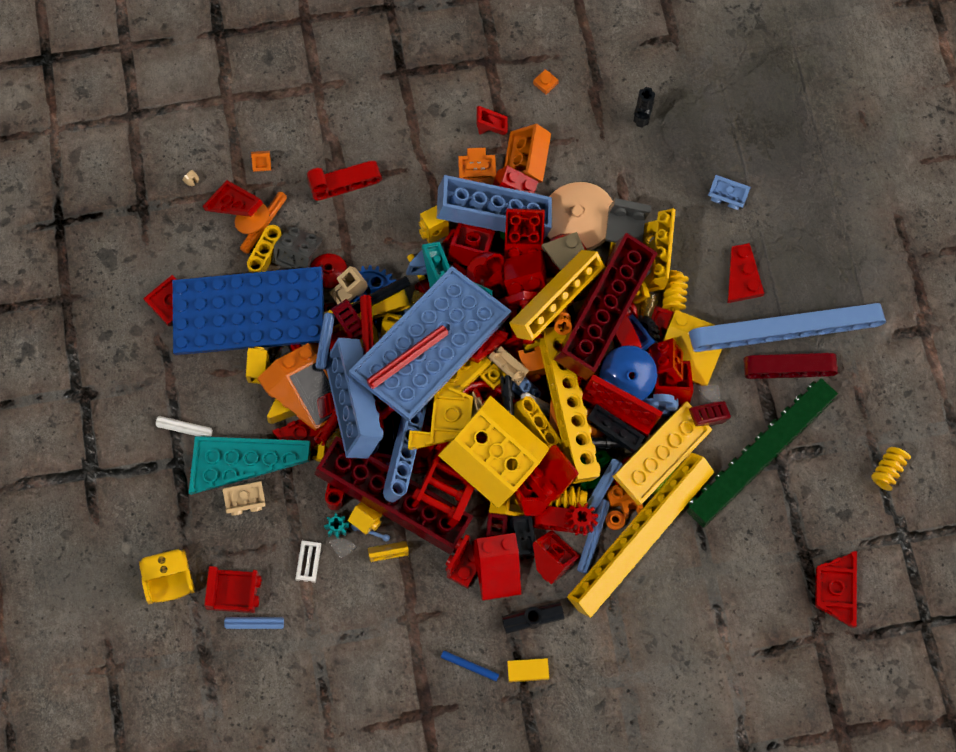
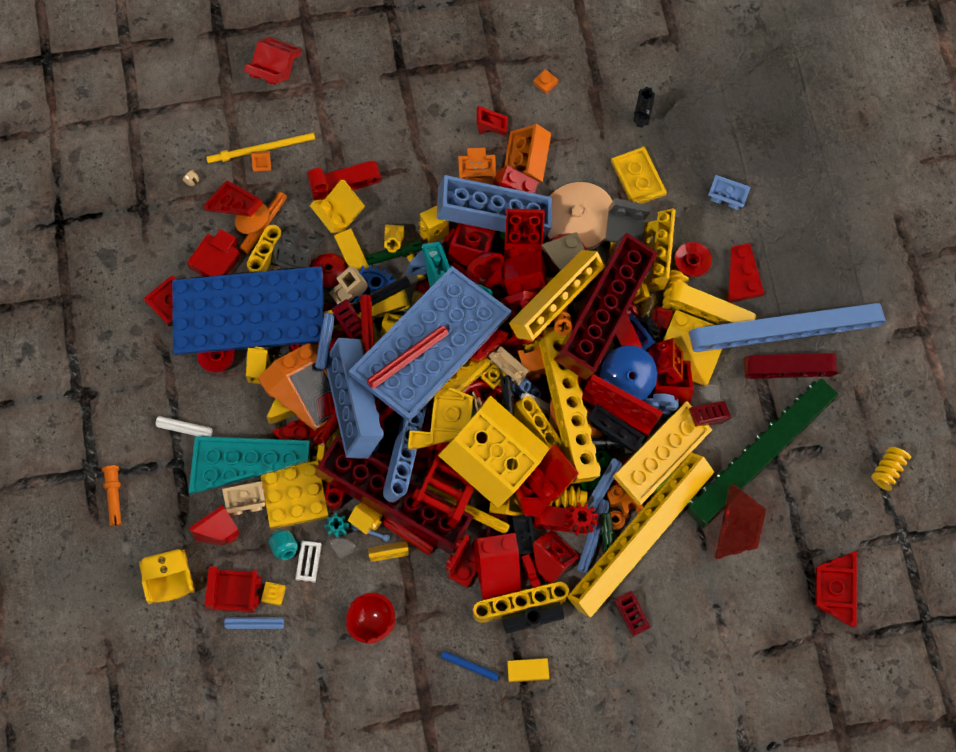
none -> orange pin [102,465,122,526]
none -> red piece [187,229,241,277]
none -> red slope [189,505,240,546]
none -> red dish [197,350,235,373]
none -> yellow bar [206,132,315,164]
none -> red bracket [244,37,302,85]
none -> yellow plate [261,461,328,529]
none -> yellow tile [261,582,286,606]
none -> teal head [269,530,298,560]
none -> yellow bracket [309,180,365,233]
none -> yellow tile [334,229,369,272]
none -> red cylinder [345,592,396,644]
none -> dark green pin [365,239,422,265]
none -> red axle [382,517,434,555]
none -> yellow piece [384,224,404,253]
none -> yellow axle [426,485,510,534]
none -> yellow beam [473,582,569,623]
none -> red plate [521,554,541,588]
none -> dark green axle [599,512,616,553]
none -> yellow tile [611,146,667,204]
none -> dark red slope [614,590,651,637]
none -> yellow beam [669,283,756,325]
none -> red dish [675,242,712,277]
none -> clear red wing [715,483,766,559]

